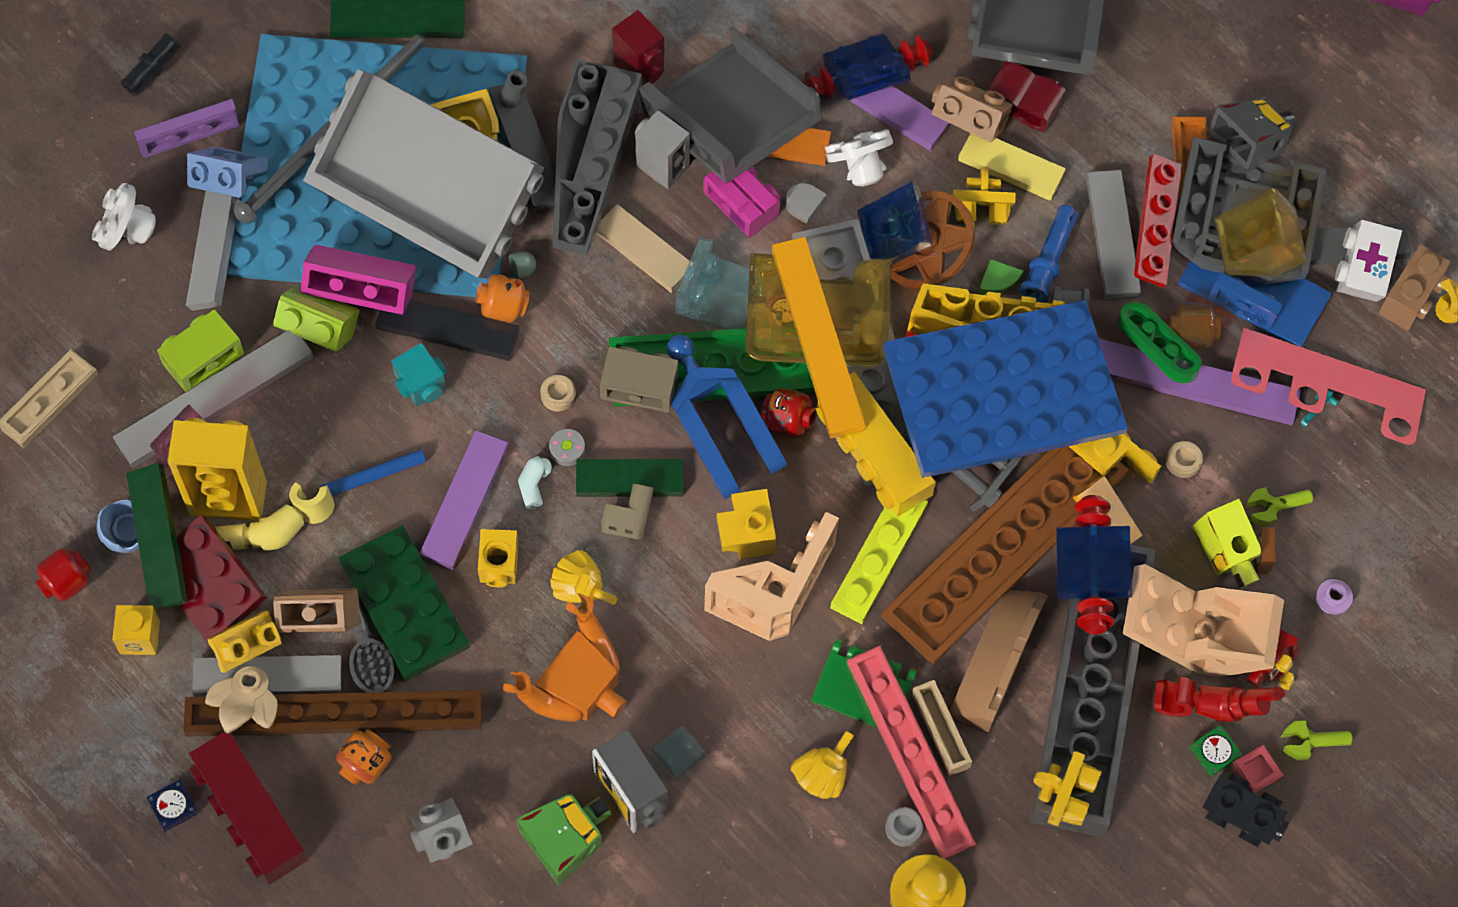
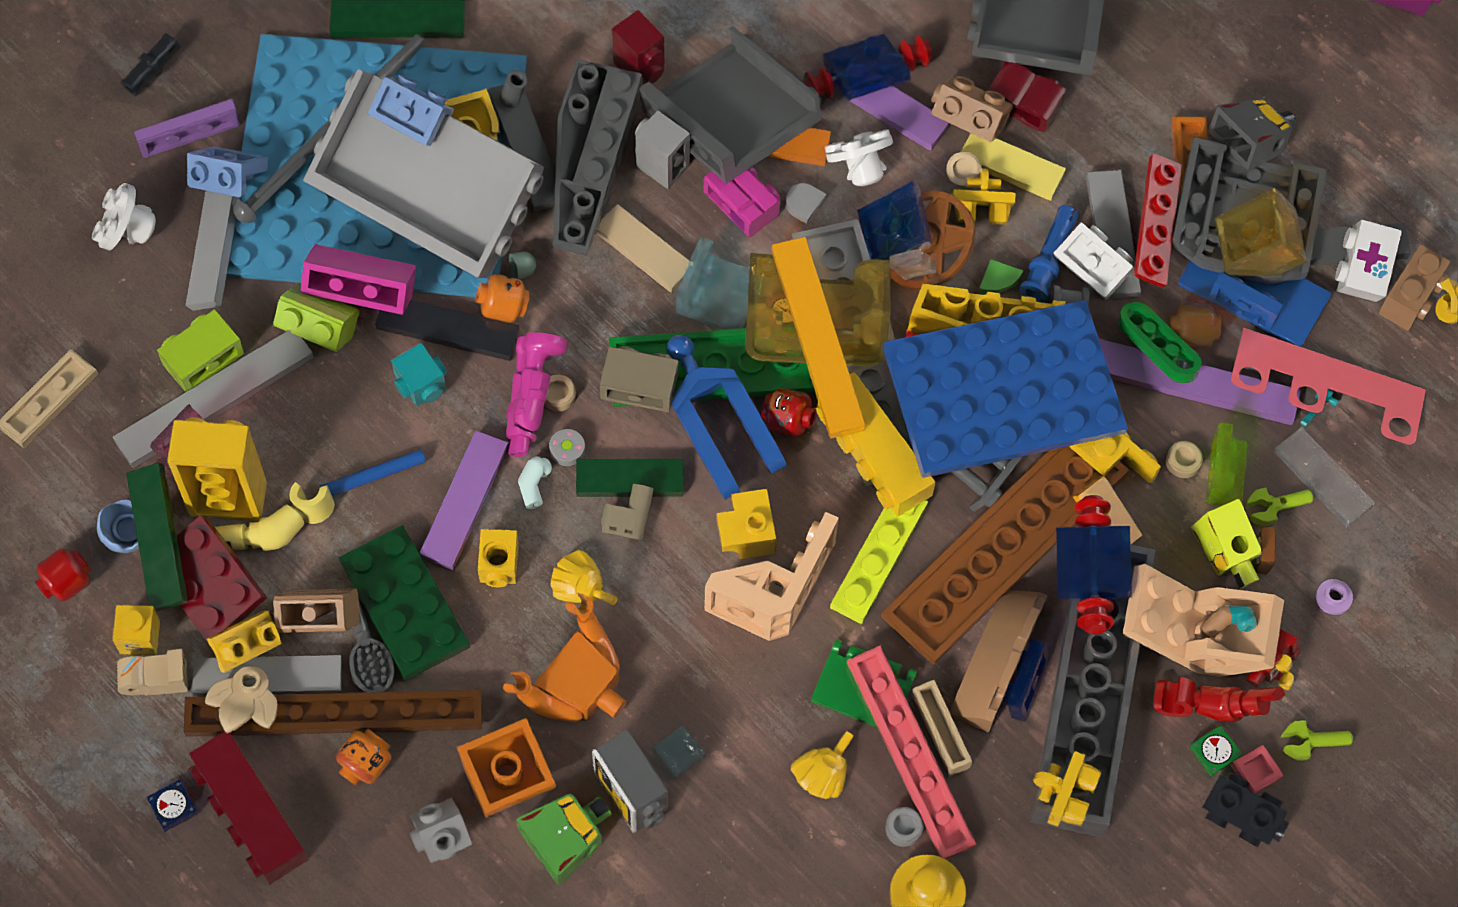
none -> tan leg [117,649,188,696]
none -> medium blue bracket [367,74,454,146]
none -> orange brick [457,718,556,817]
none -> dark pink piece [506,332,568,457]
none -> clear tile [890,249,936,280]
none -> tan tile [946,152,982,186]
none -> clear blue plate [1005,639,1049,722]
none -> white bracket [1053,222,1134,300]
none -> arm [1201,606,1257,638]
none -> clear neon green bracket [1205,422,1248,506]
none -> clear tile [1274,427,1375,528]

